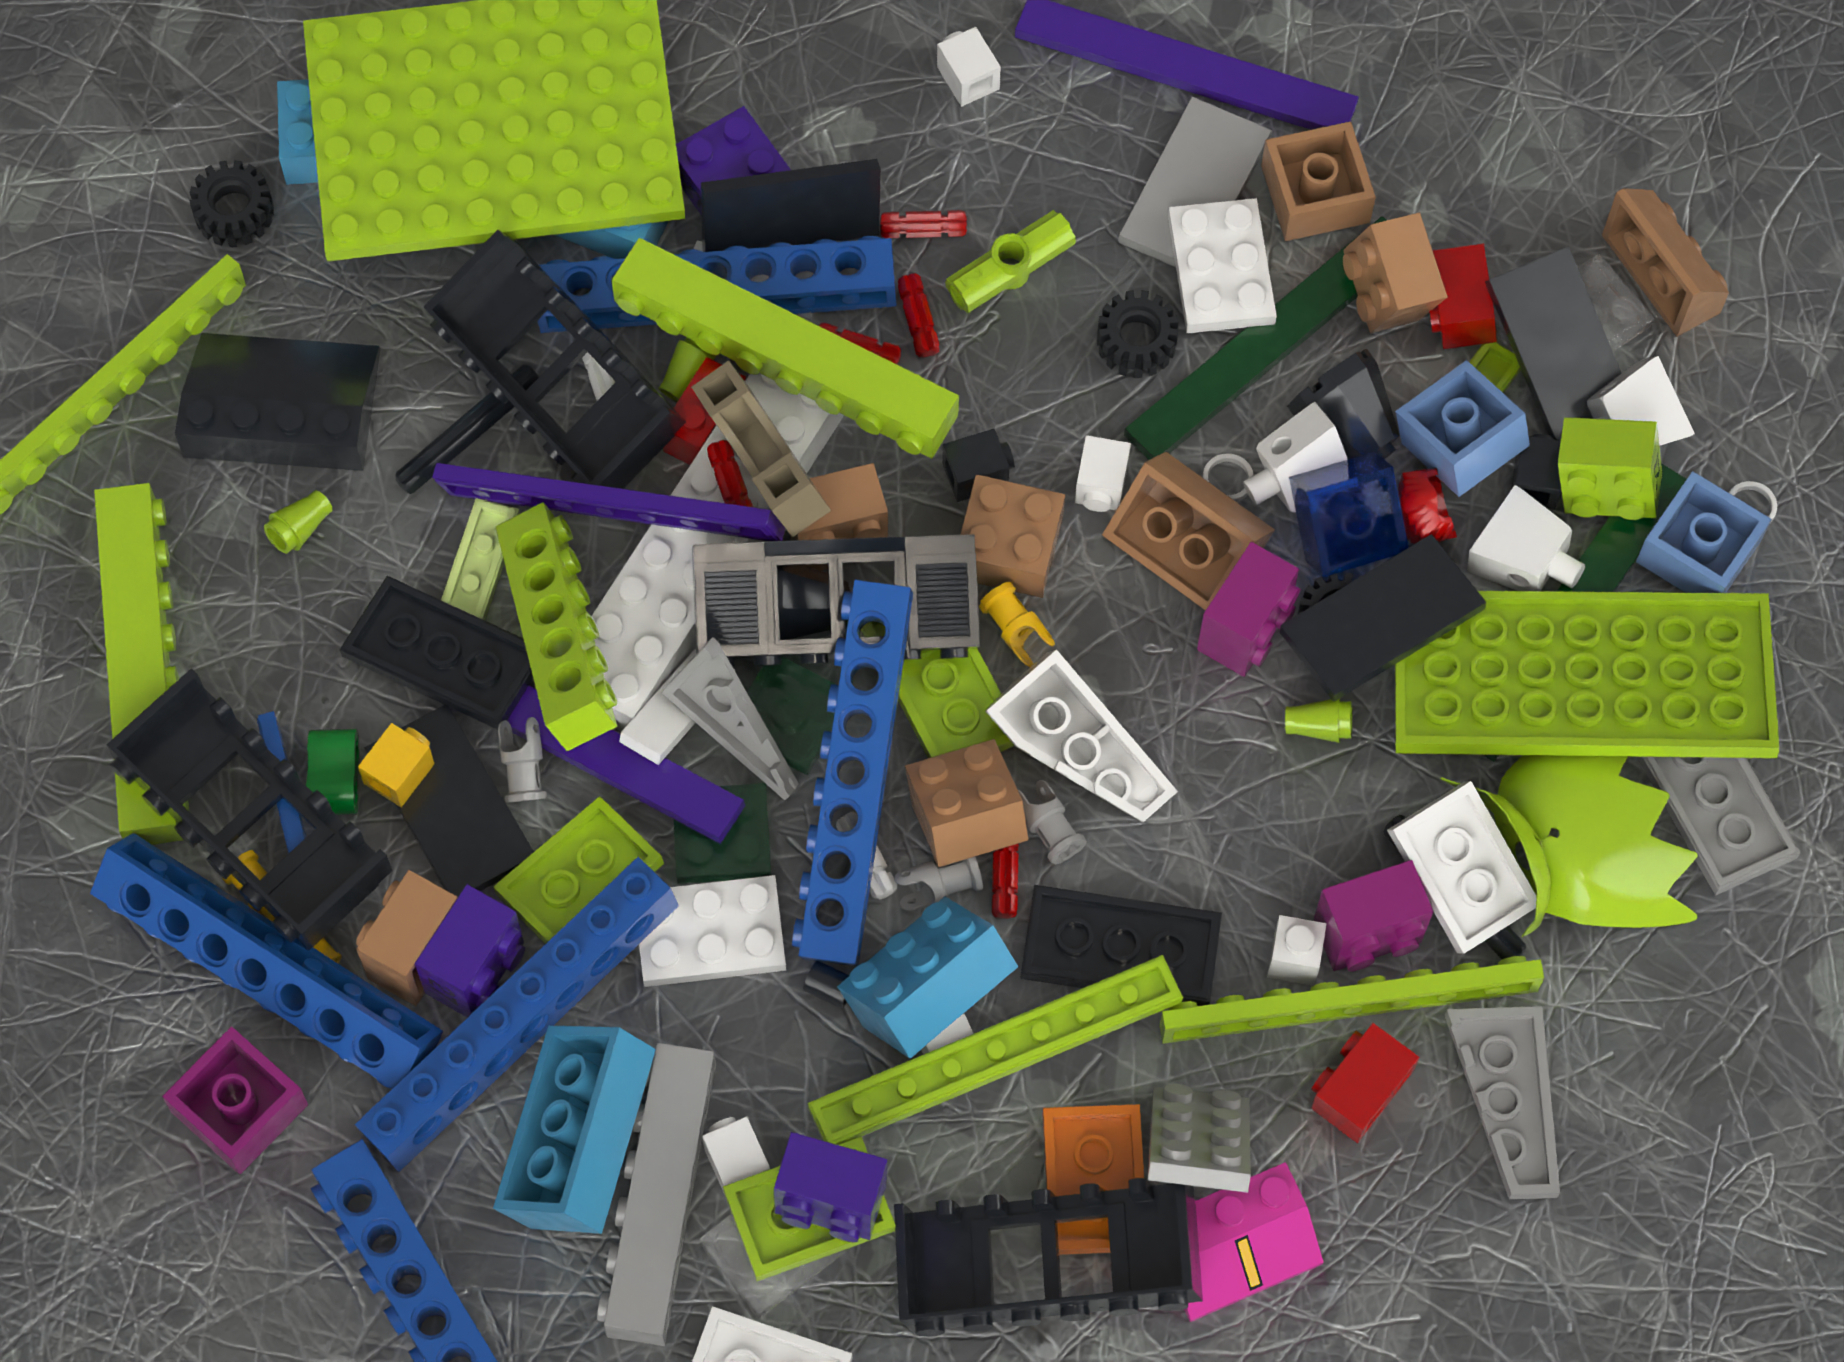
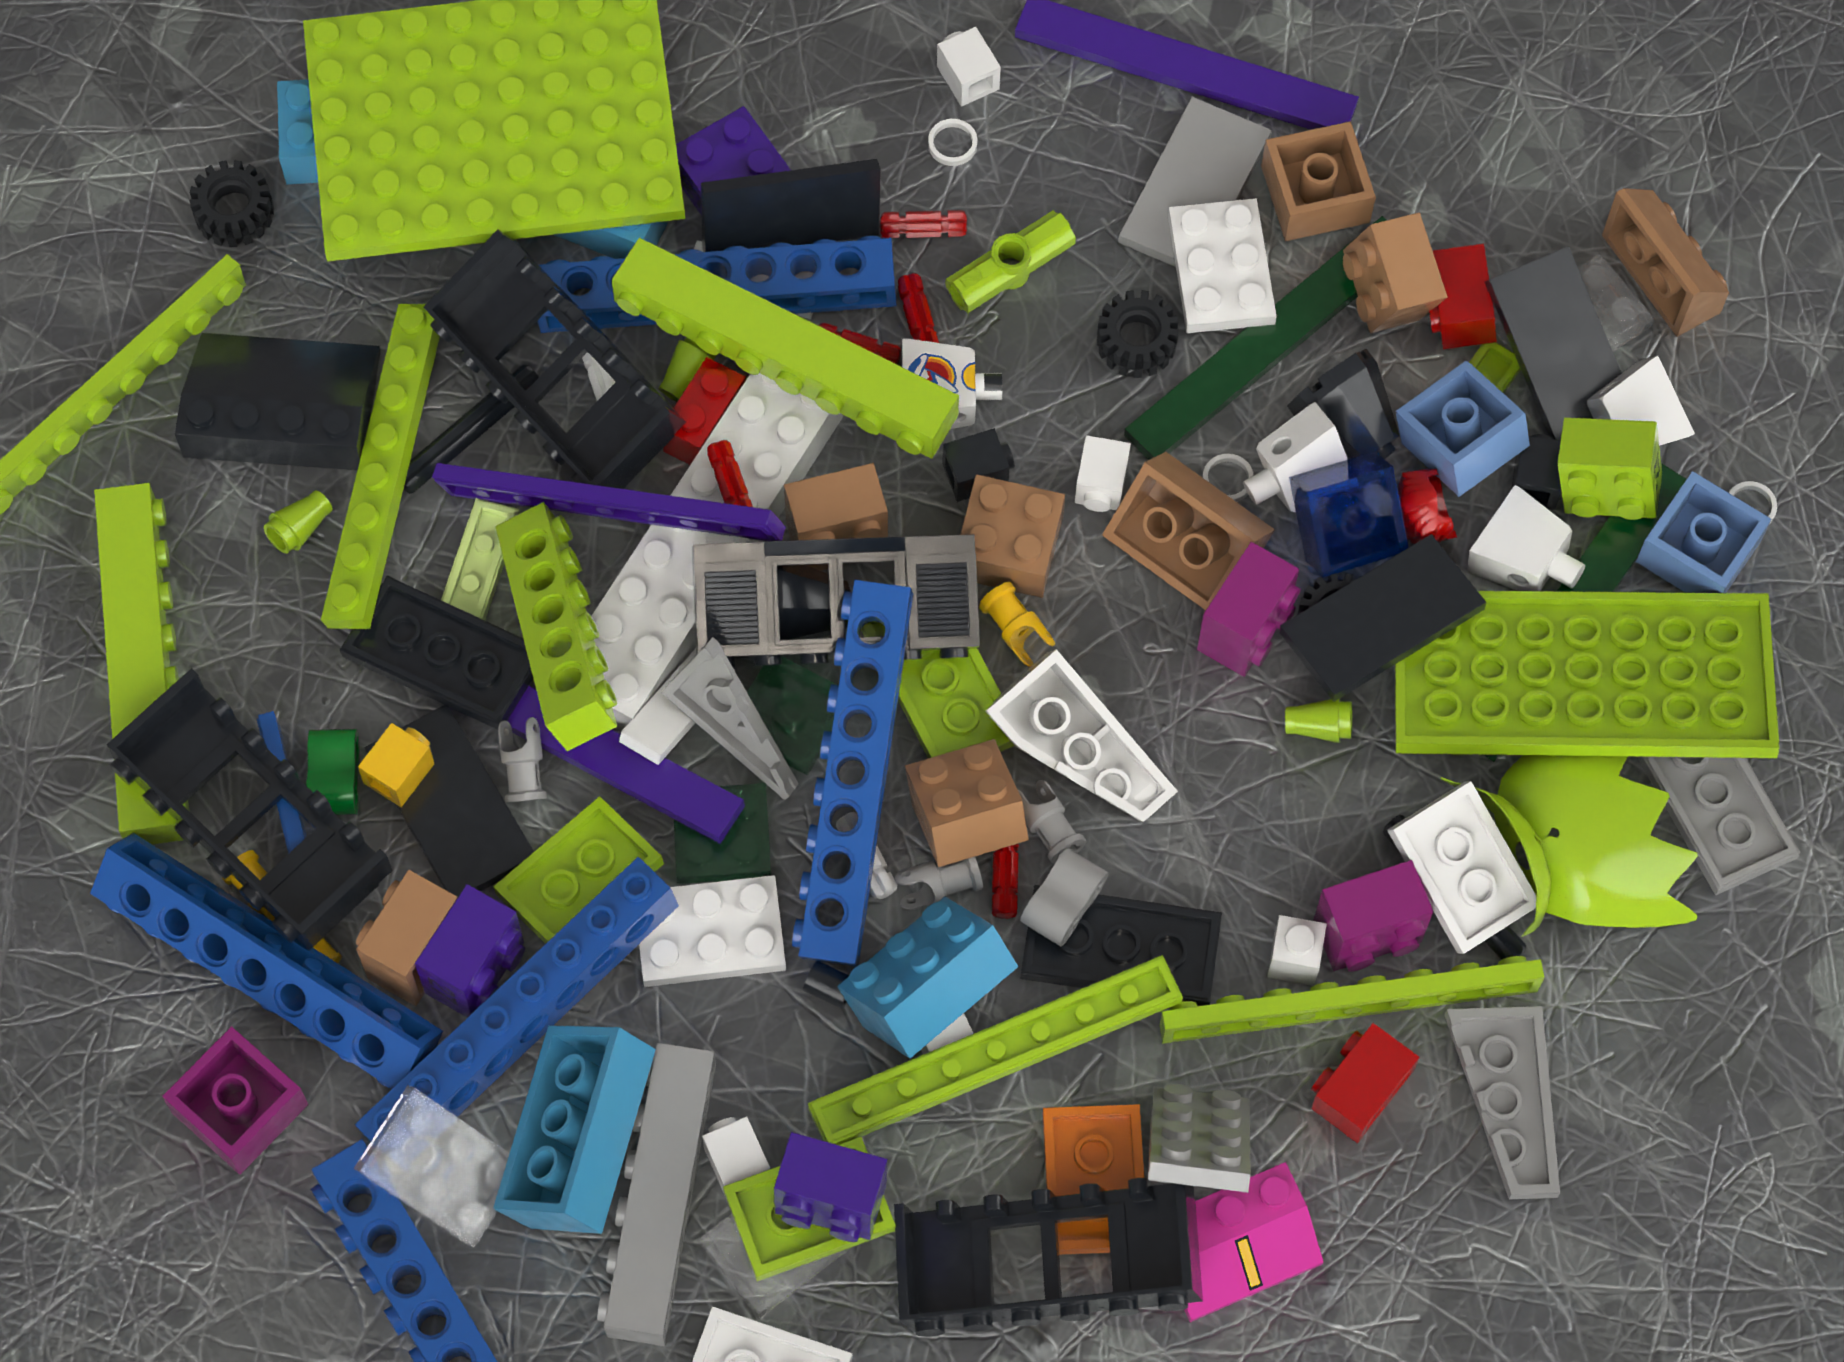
dark tan arch [691,361,831,537] -> none
none -> lime plate [321,304,440,629]
none -> clear plate [354,1085,510,1248]
none -> white torso [902,339,1002,429]
none -> white piece [928,119,977,166]
none -> light grey axle [1020,848,1109,947]

